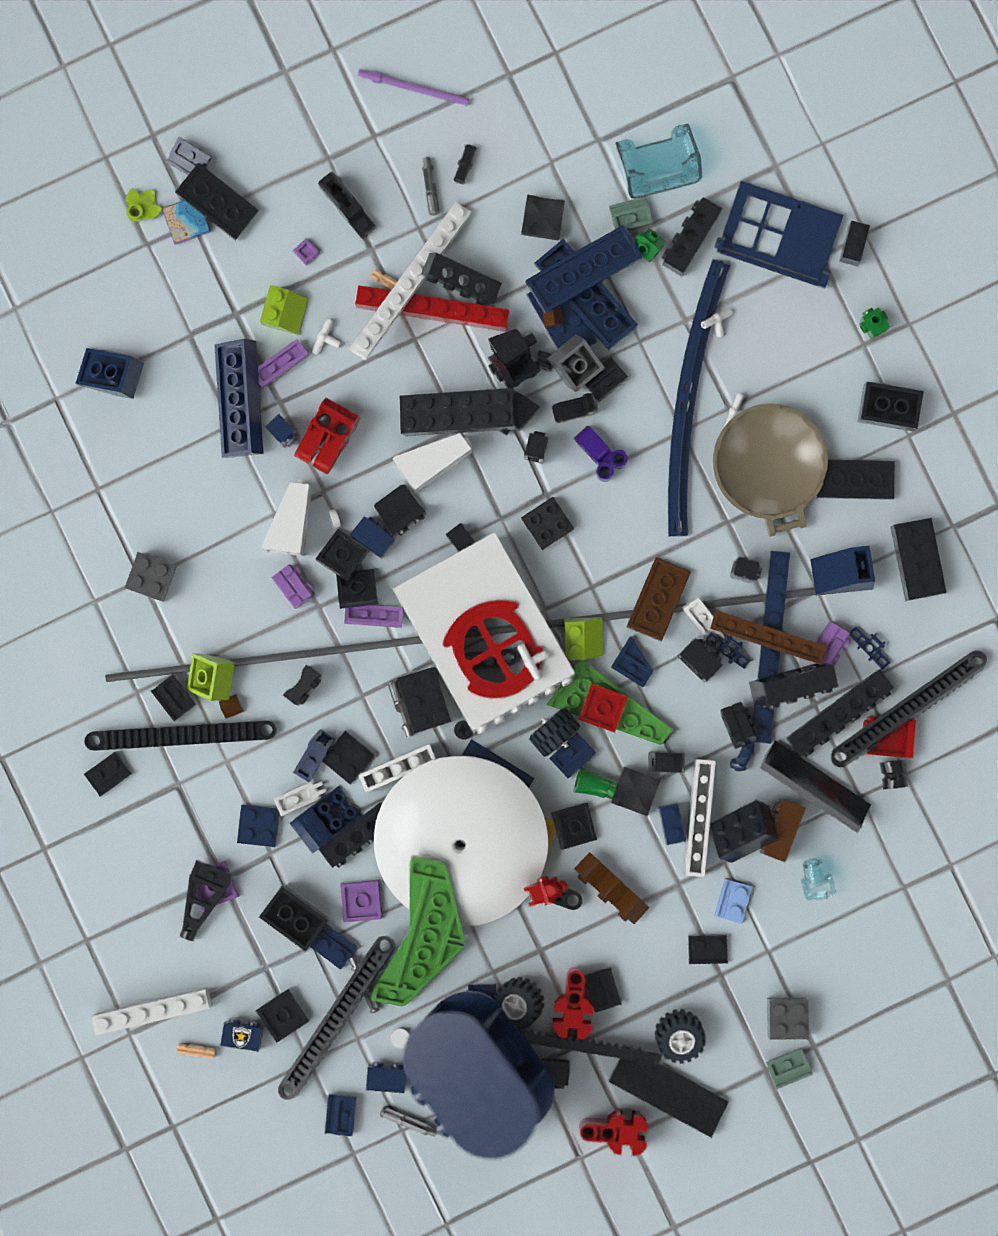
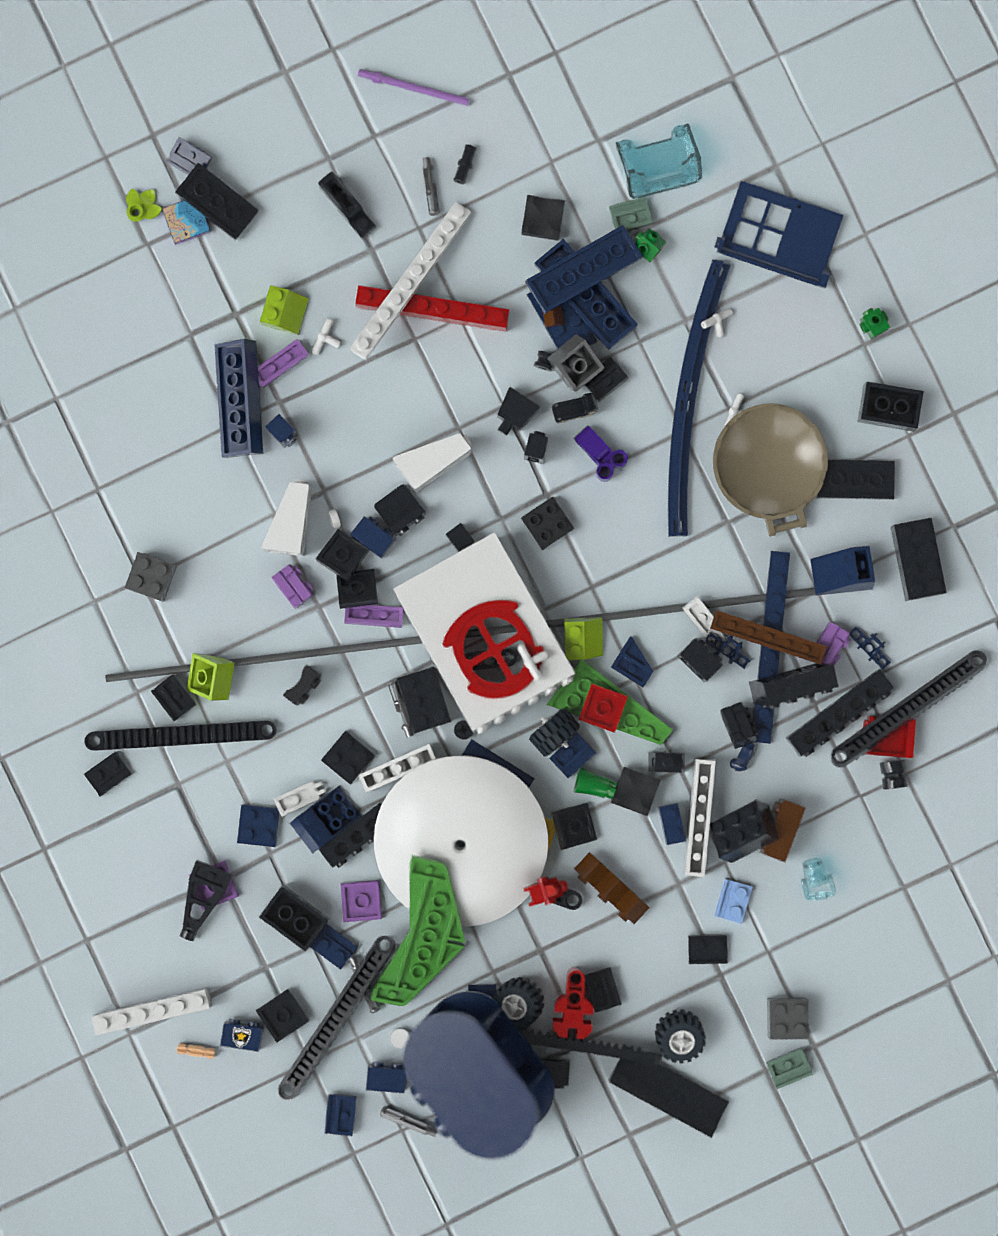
dark blue slope [75,348,144,399] -> none
reddish brown slope [219,694,244,719] -> none
medium lavender tile [293,238,320,265] -> none
dark blue bracket [293,729,336,782] -> none
red connector [294,397,360,475] -> none
light nougat axle [371,269,398,290] -> none
black brick [399,388,518,436] -> none
black brick [421,252,502,306] -> none
black torso [488,329,537,373] -> none
black bracket [488,354,541,388] -> none
red connector [579,1109,648,1156] -> none
reddish brown tile [626,557,691,642] -> none
black brick [662,197,722,277] -> none
black brick [730,557,762,583] -> none
black arch [760,740,871,833] -> none
black brick [839,221,870,266] -> none

